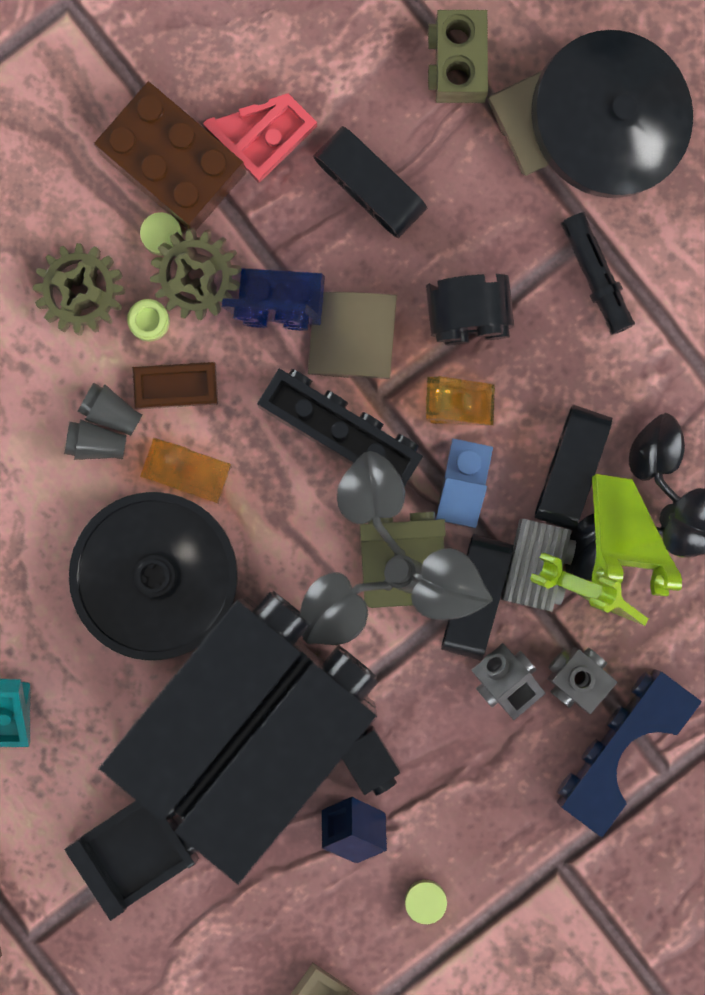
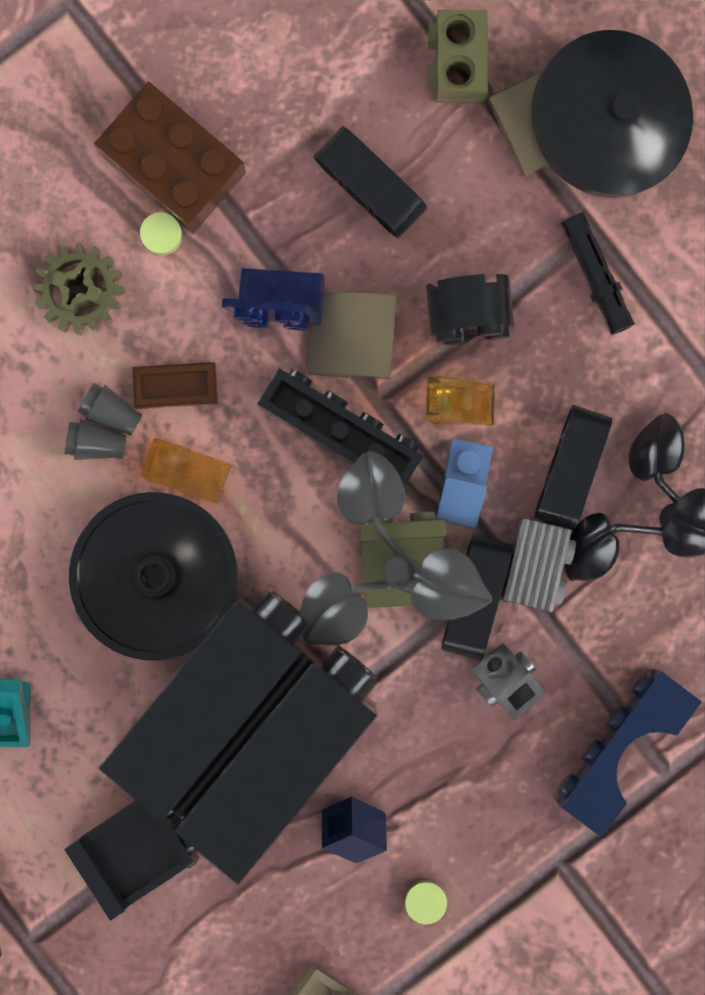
yellowish green tile [127,299,170,342] -> none
olive gear [150,228,242,320] -> none
coral wing [203,93,317,183] -> none
black brick [342,726,400,796] -> none
lime flag [530,552,649,626] -> none
flat silver brick [547,647,618,714] -> none
lime flag [592,474,682,597] -> none

